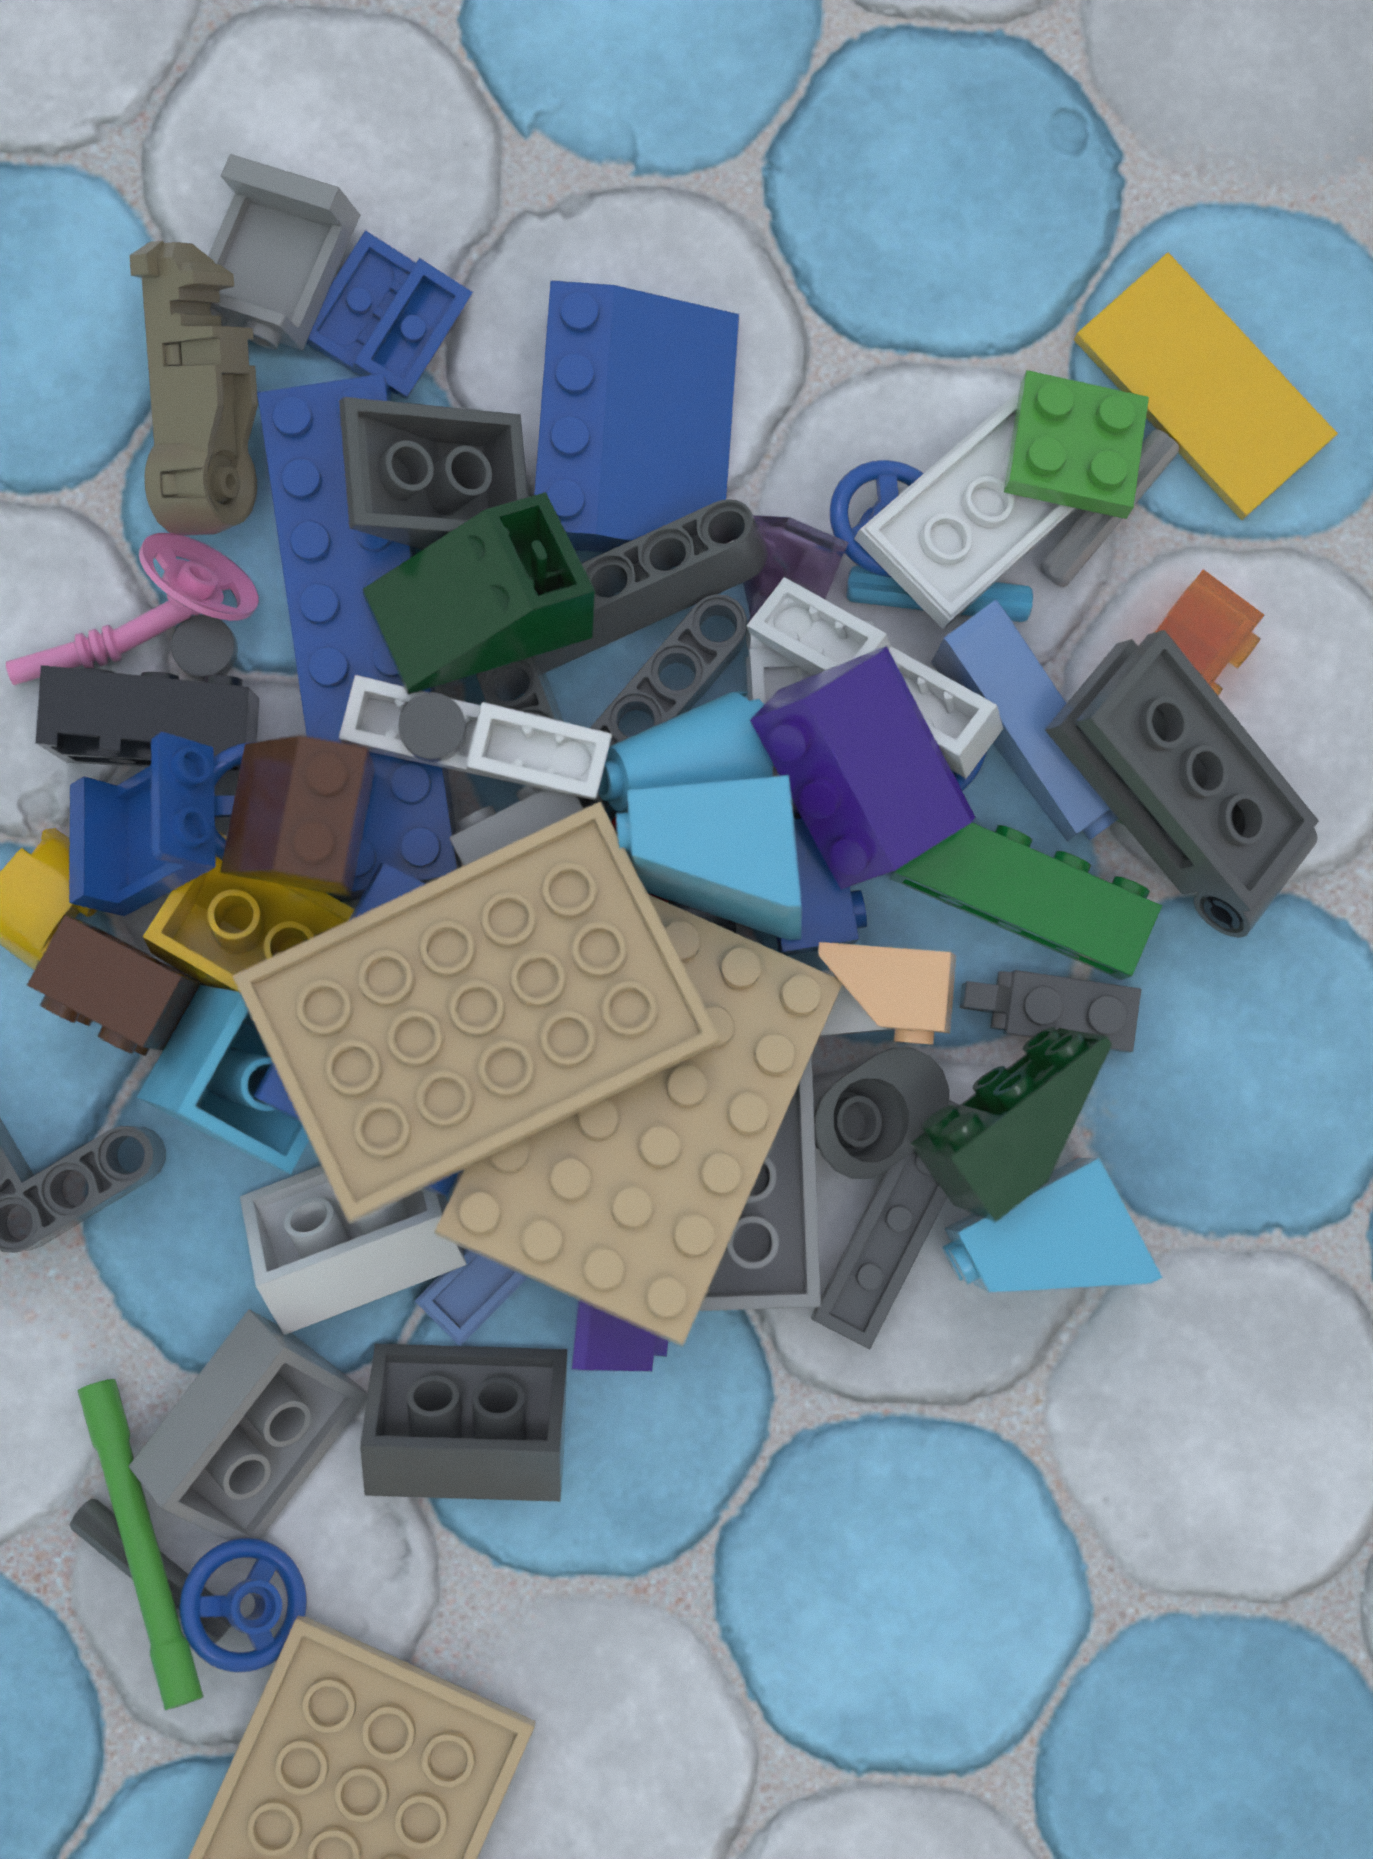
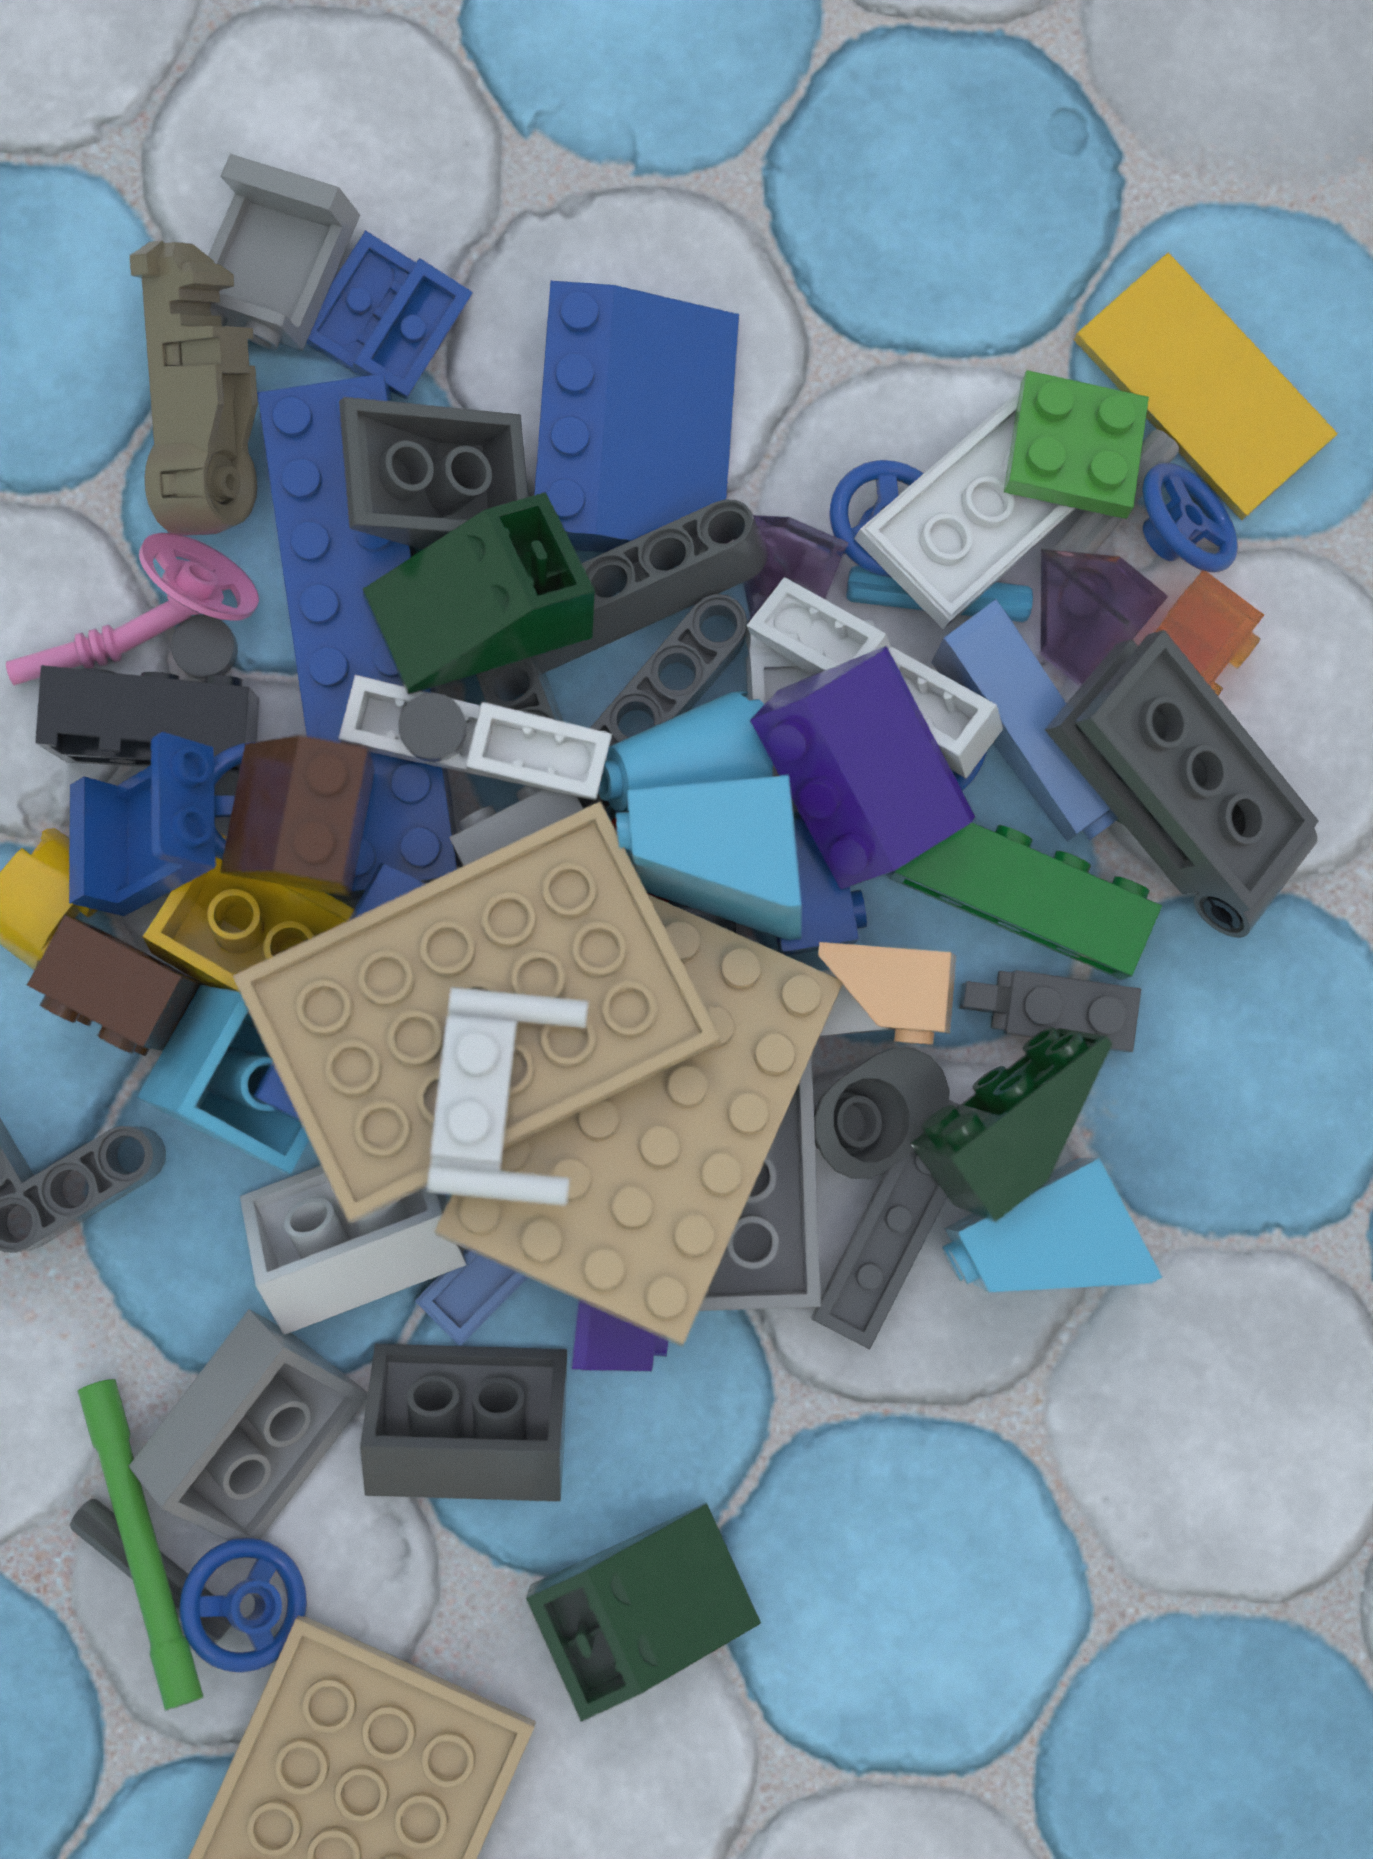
none -> white plate [427,987,588,1206]
none -> dark green slope [526,1502,761,1722]
none -> clear purple slope [1039,549,1168,687]
none -> blue piece [1142,463,1238,573]

